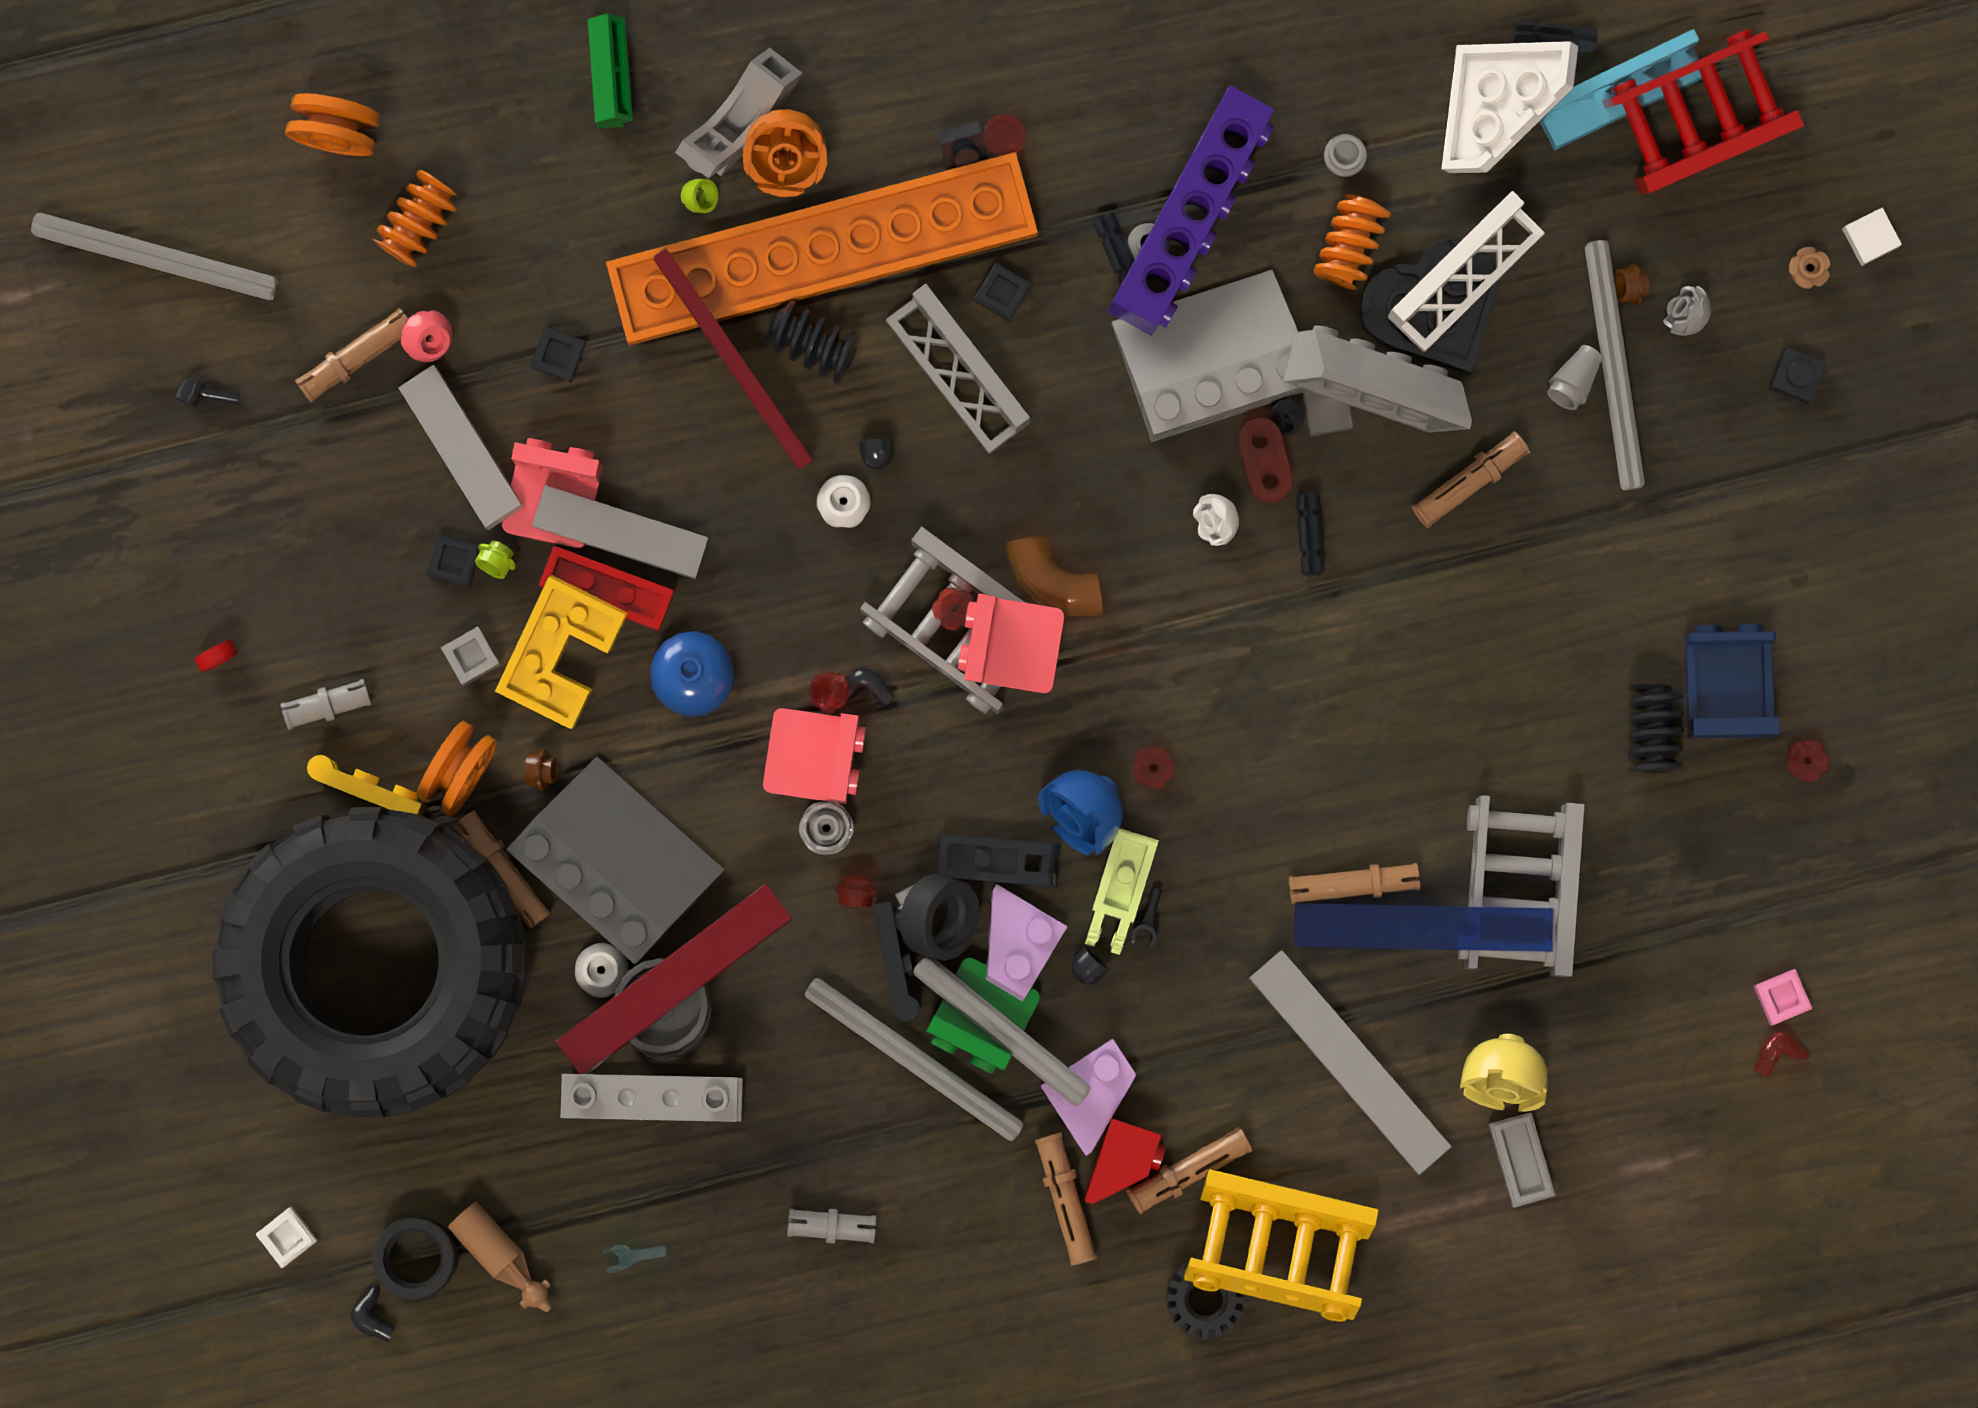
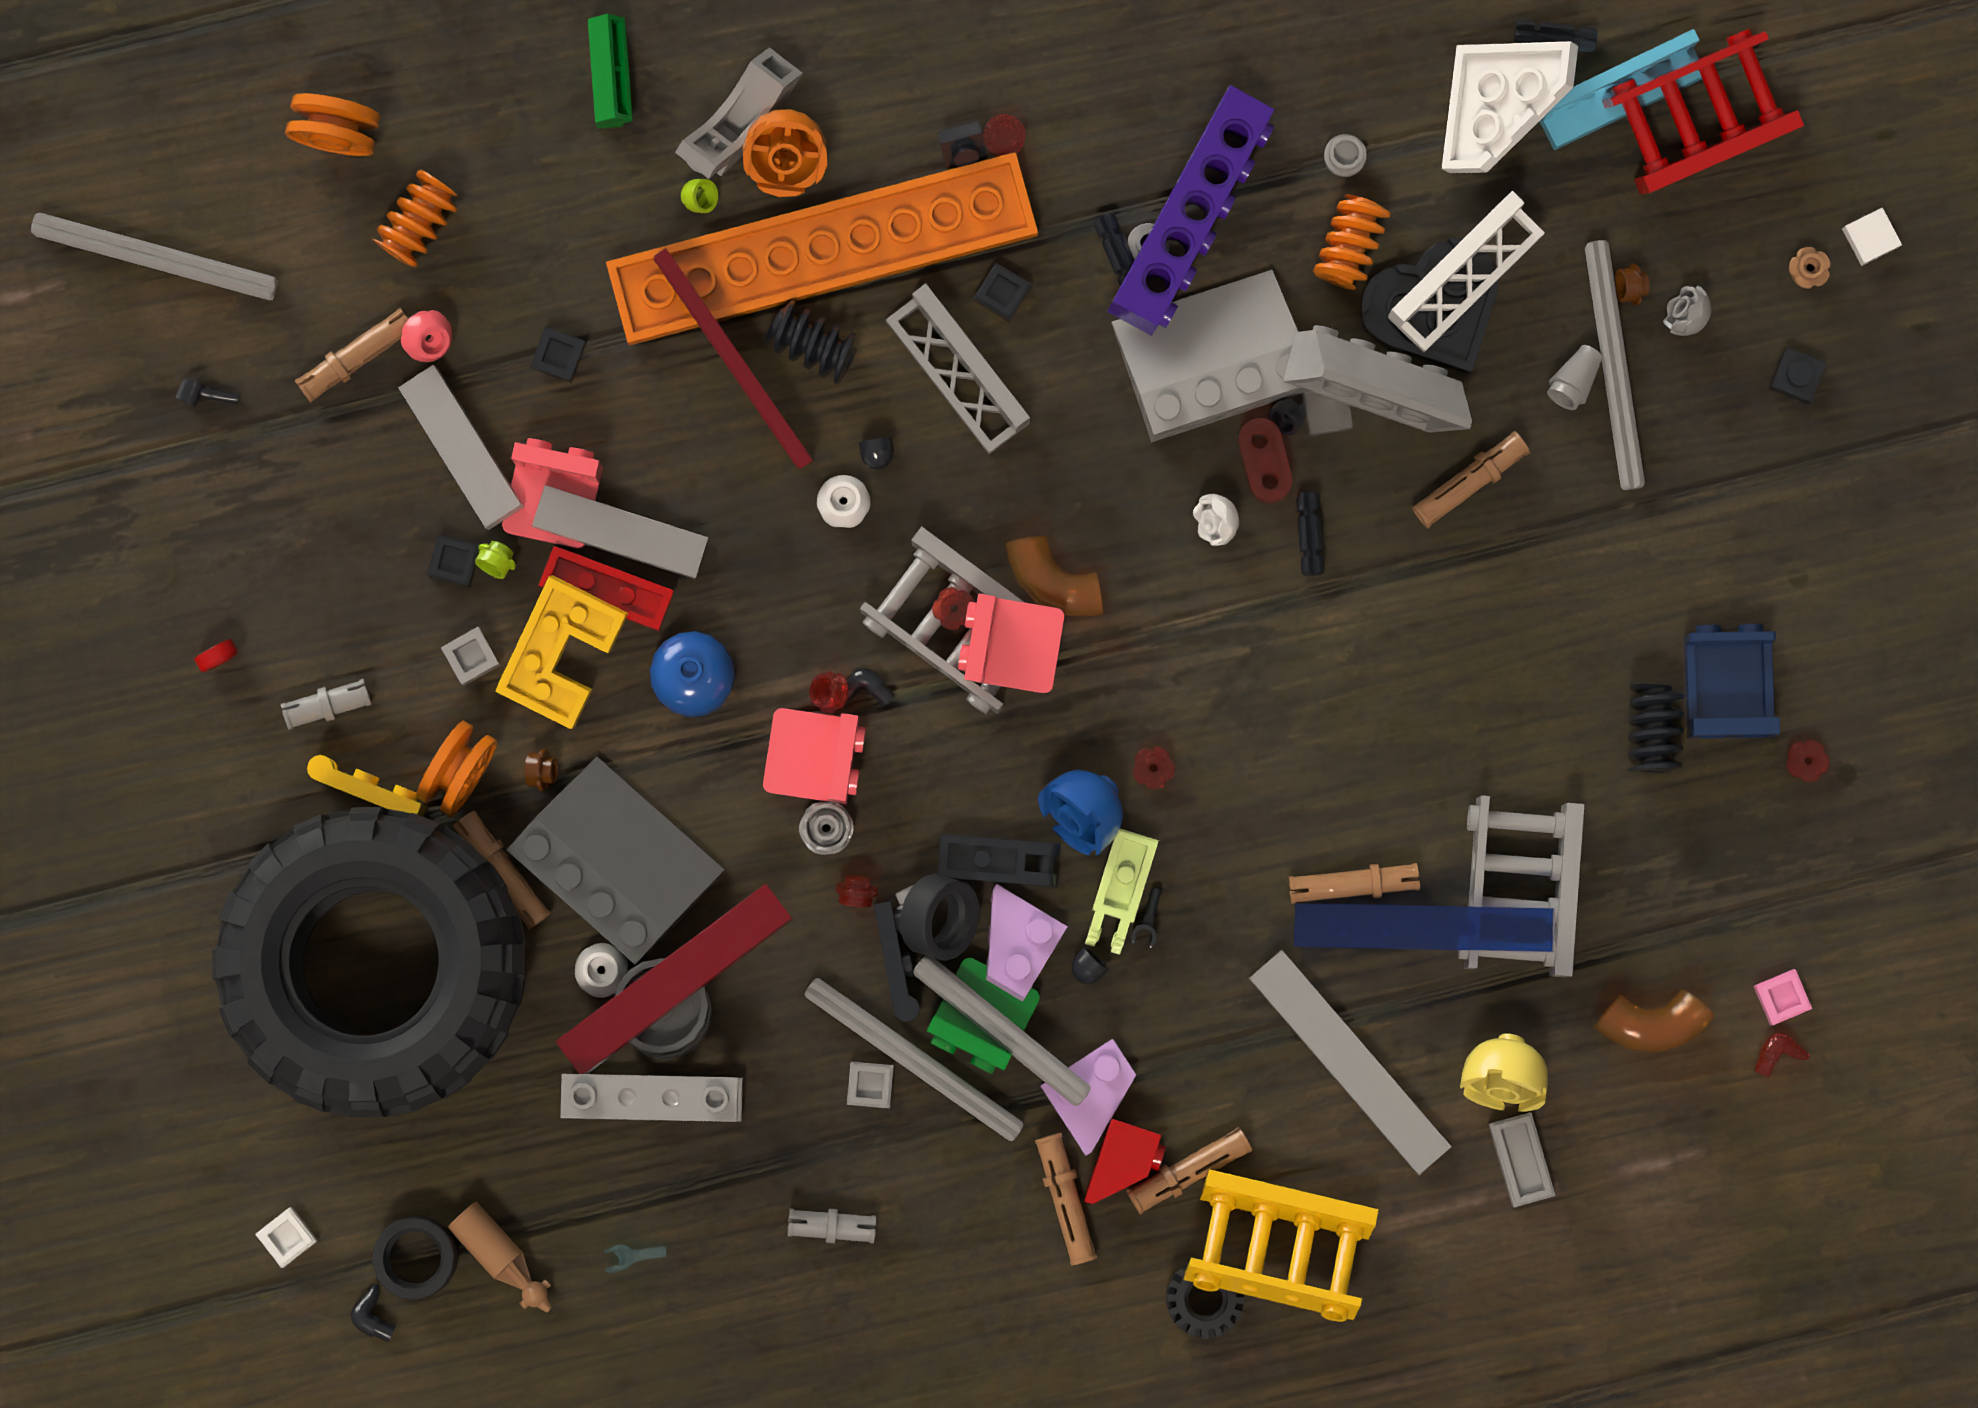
none -> light grey tile [847,1062,894,1108]
none -> clear orange cylinder [1593,990,1715,1053]

